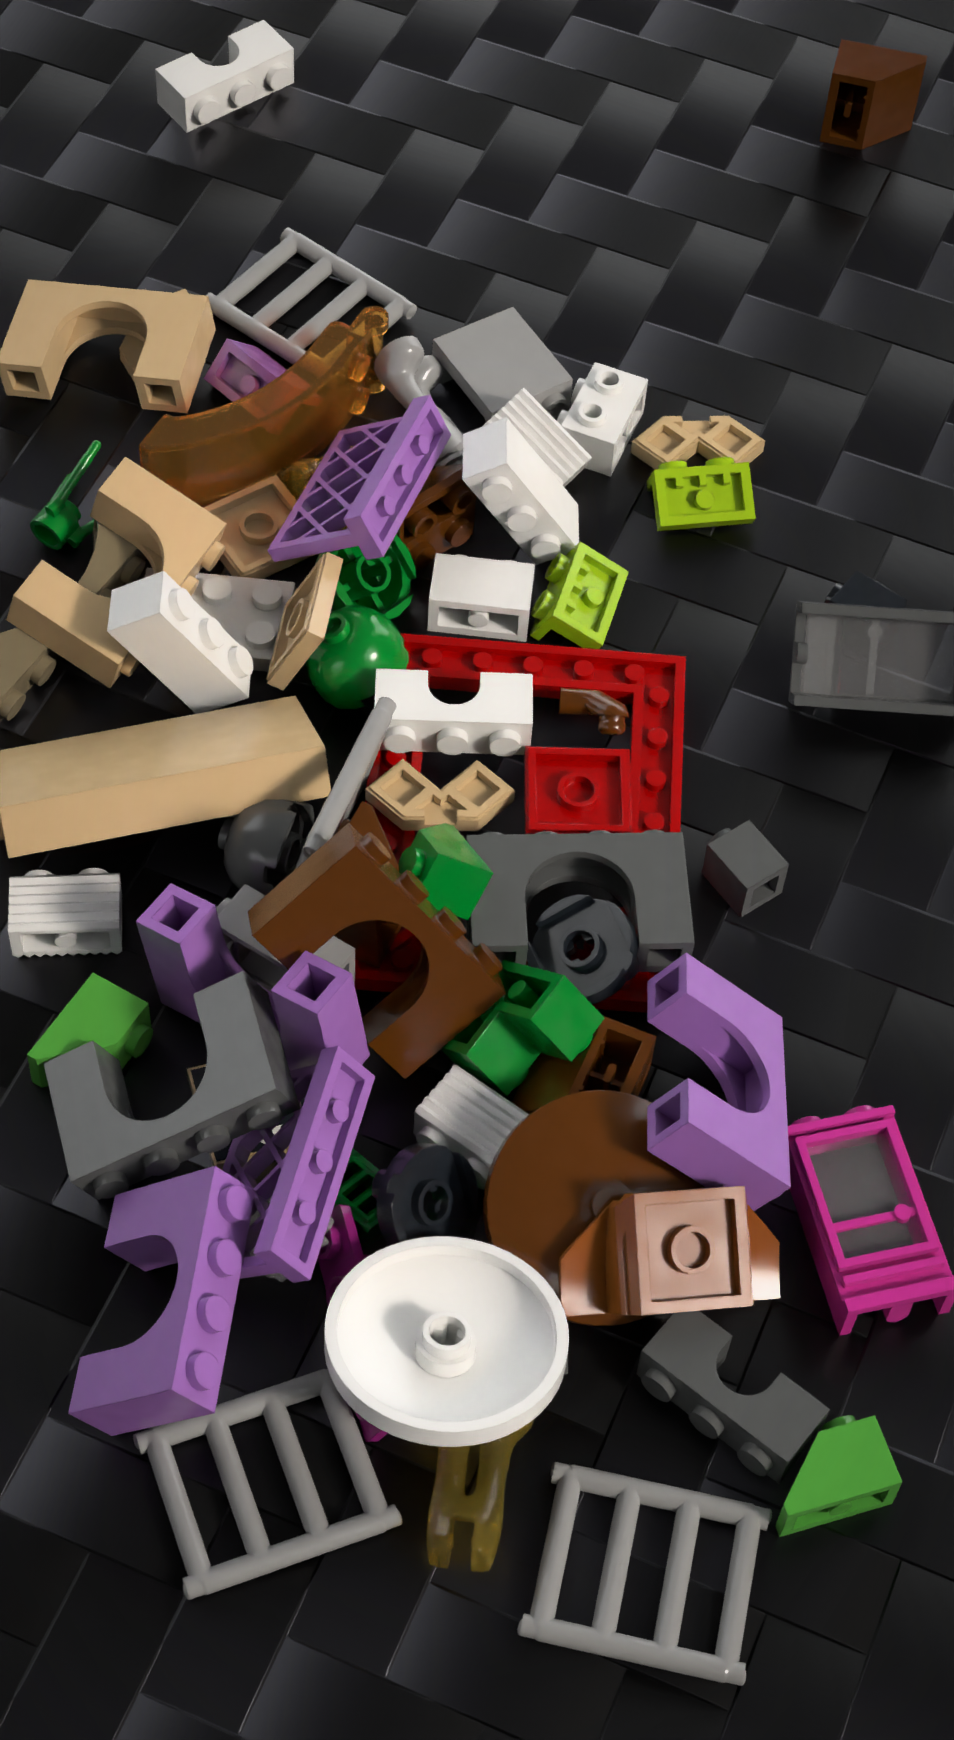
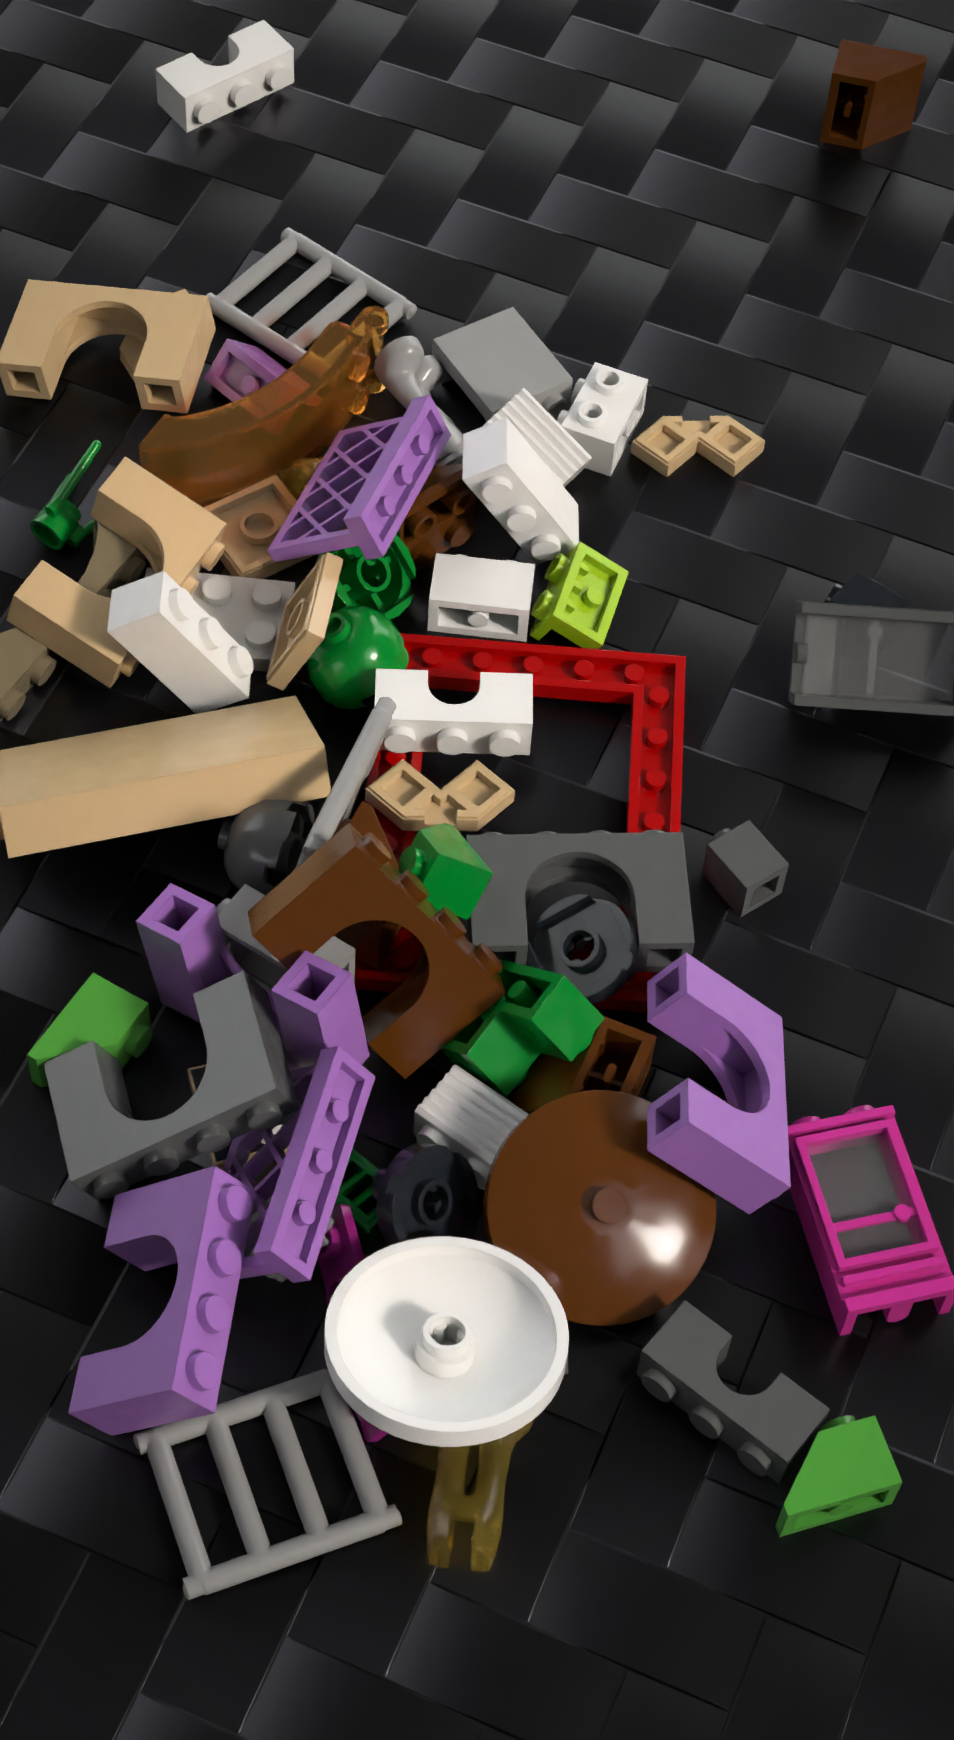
white brick [8,868,122,958] -> none
light grey bar [517,1461,772,1686] -> none
red plate [524,746,633,834] -> none
reddish brown arm [559,688,629,735] -> none
piece [559,1186,780,1317] -> none
lime bracket [647,457,756,531] -> none

